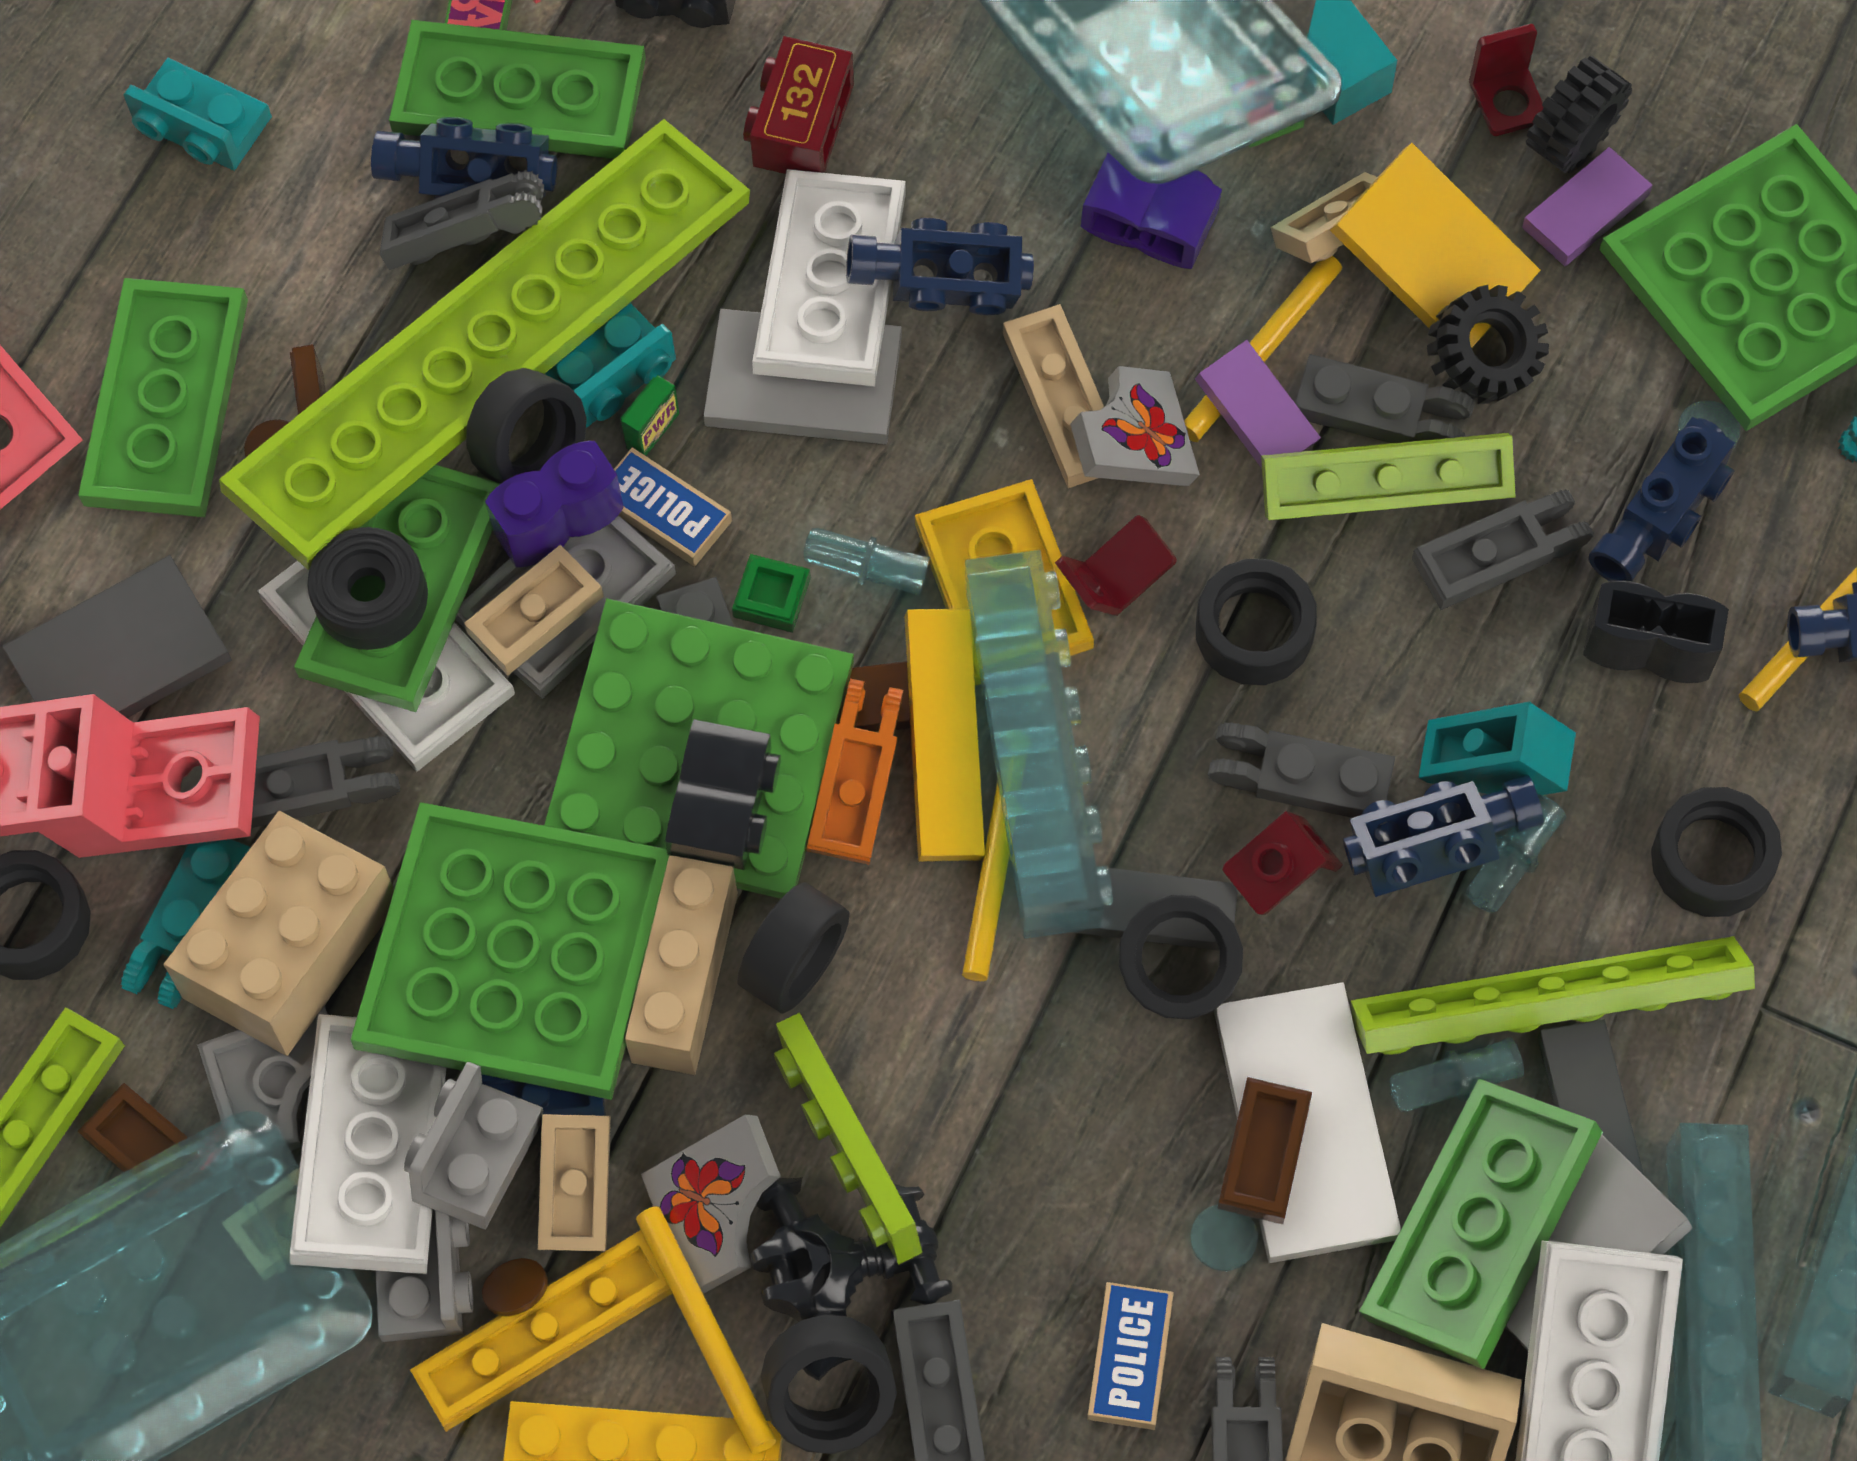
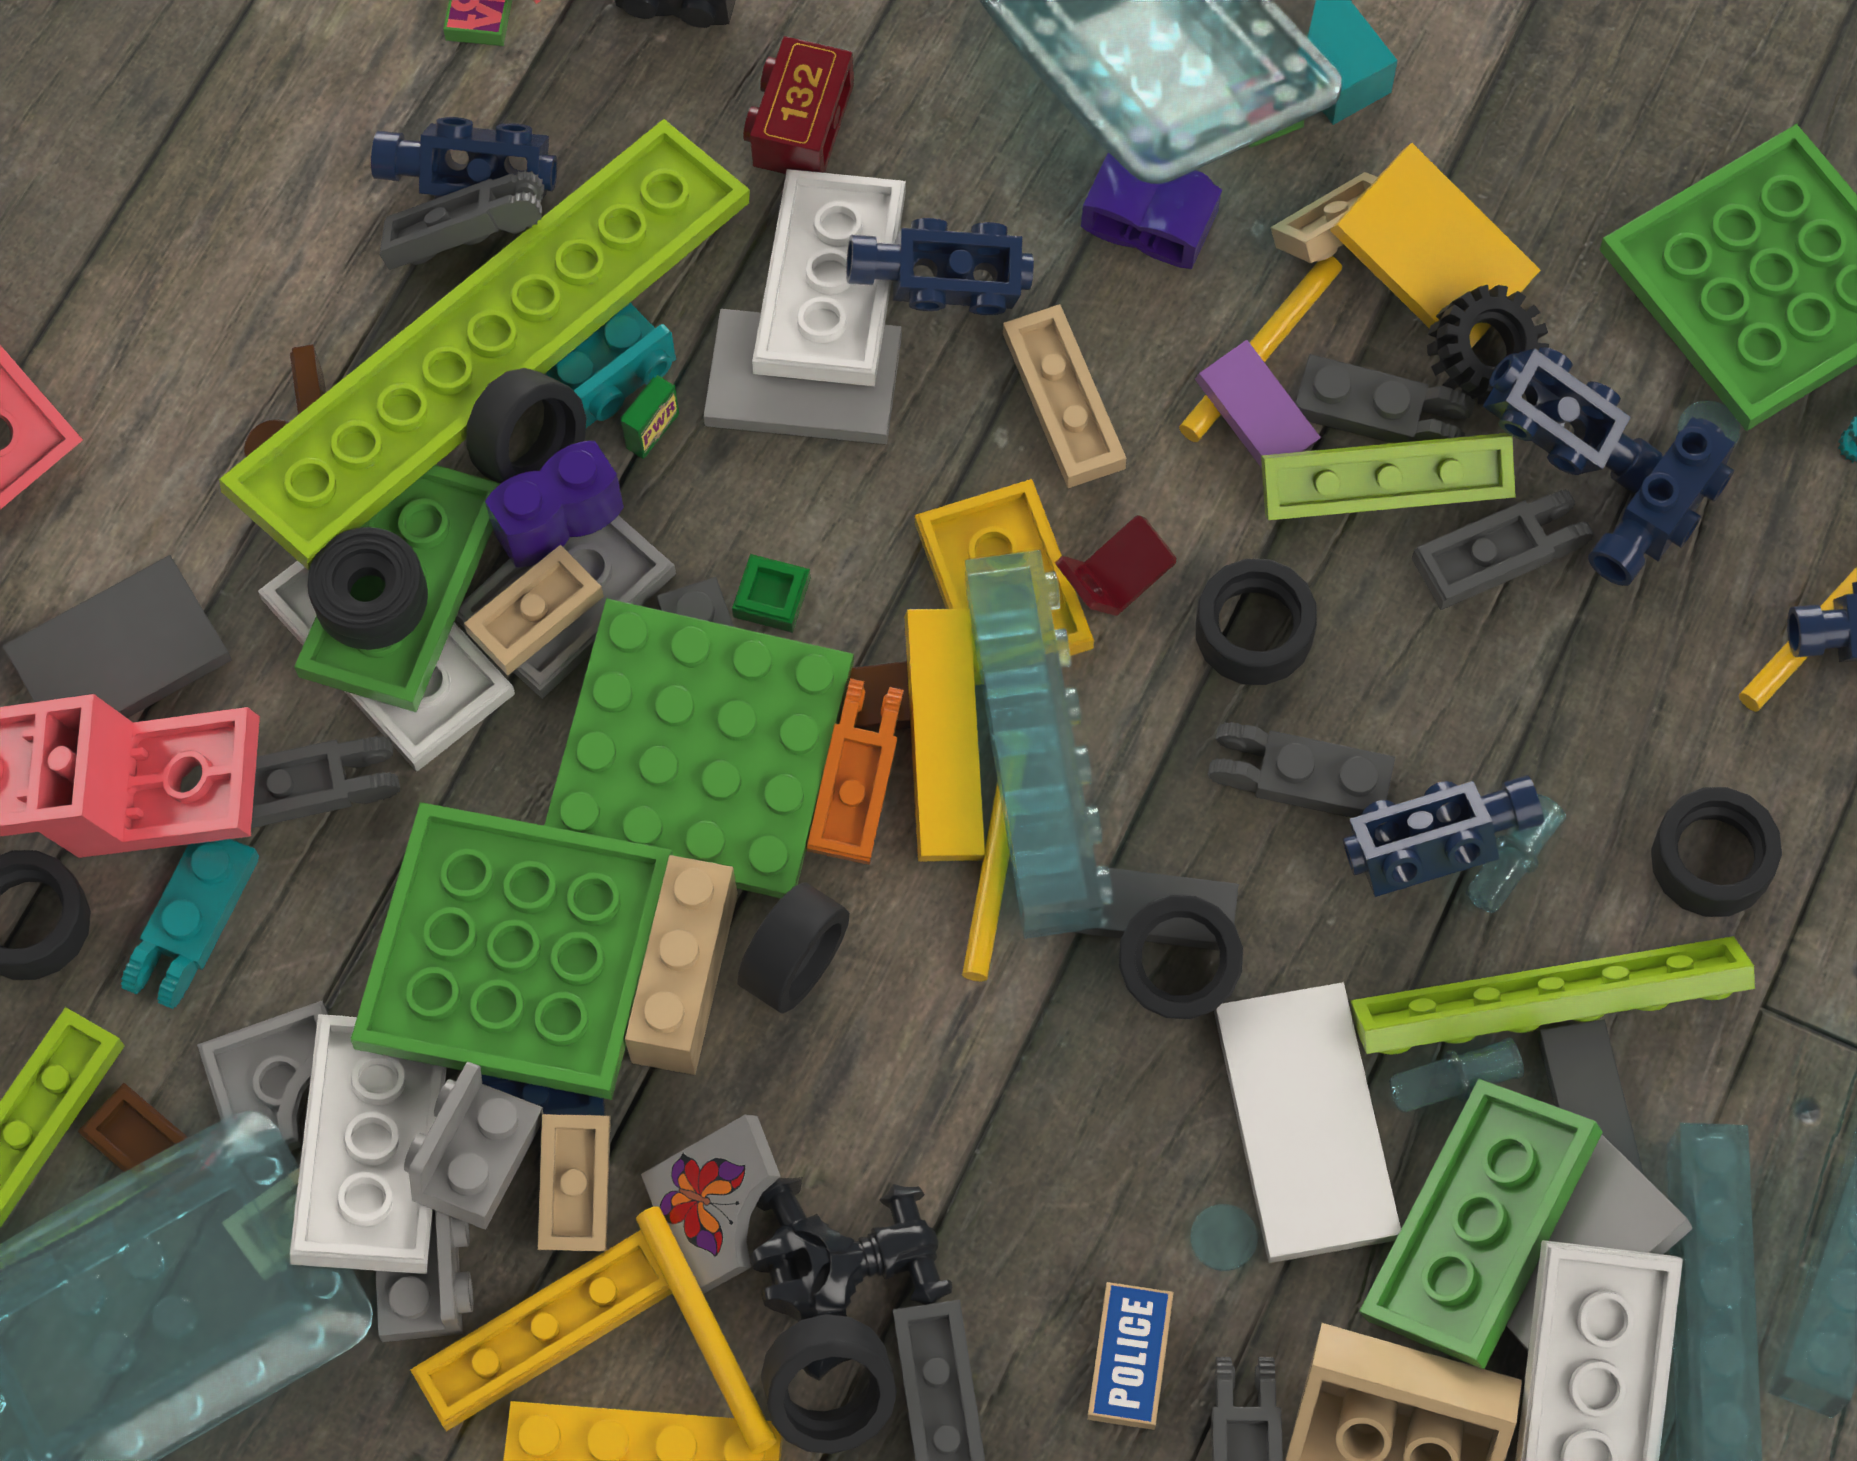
bright green plate [78,278,248,517] -> none
teal bracket [123,58,272,171] -> none
tan brick [163,811,394,1056] -> none
bright green plate [389,20,646,159] -> none
reddish brown piece [482,1258,548,1316] -> none
tile [614,447,732,567] -> none
black brick [665,719,781,870] -> none
lime plate [773,1012,923,1265] -> none
clear light blue axle [803,528,930,596] -> none
light grey tile [1070,366,1200,486] -> none
reddish brown tile [1217,1077,1312,1224] -> none
dark red bracket [1222,811,1343,915] -> none
teal slope [1418,702,1576,796] -> none
dark red bracket [1469,24,1544,136] -> none
medium lavender tile [1522,147,1652,266] -> none
black tyre [1526,56,1632,173] -> none
black brick [1583,581,1729,683] -> none
none -> dark blue brick [1483,347,1663,493]

